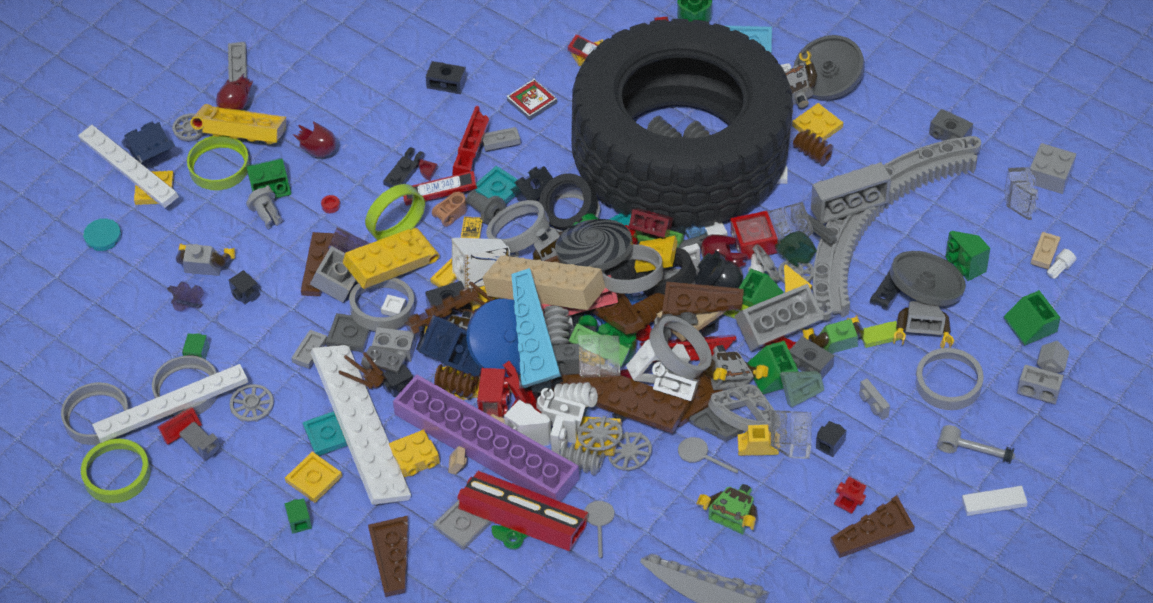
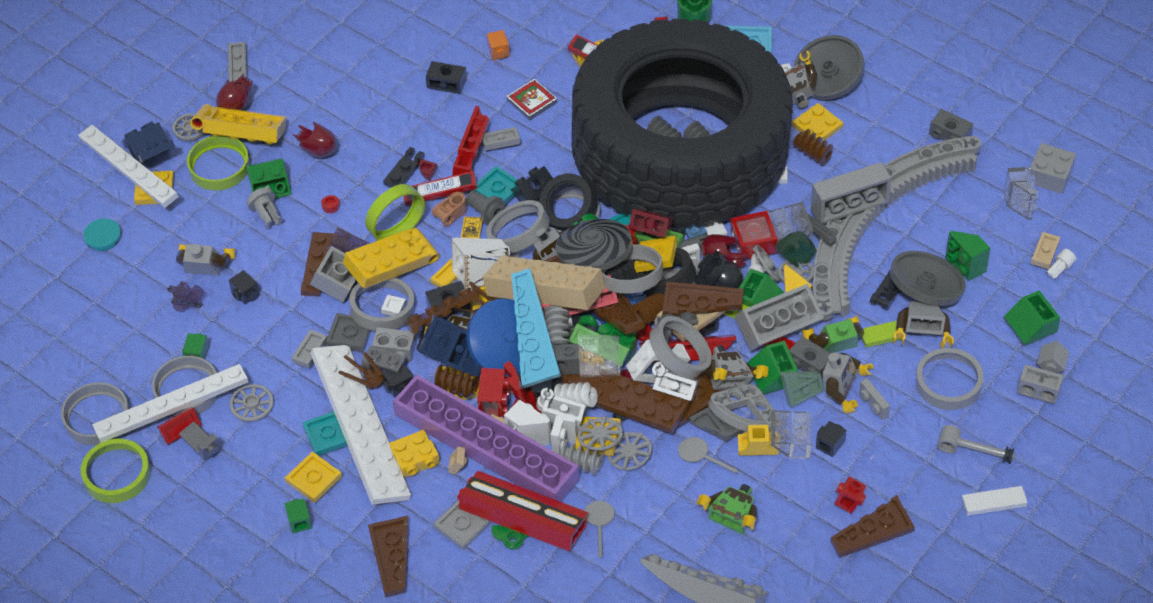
none -> orange brick [486,30,510,60]
none -> torso [823,353,874,413]

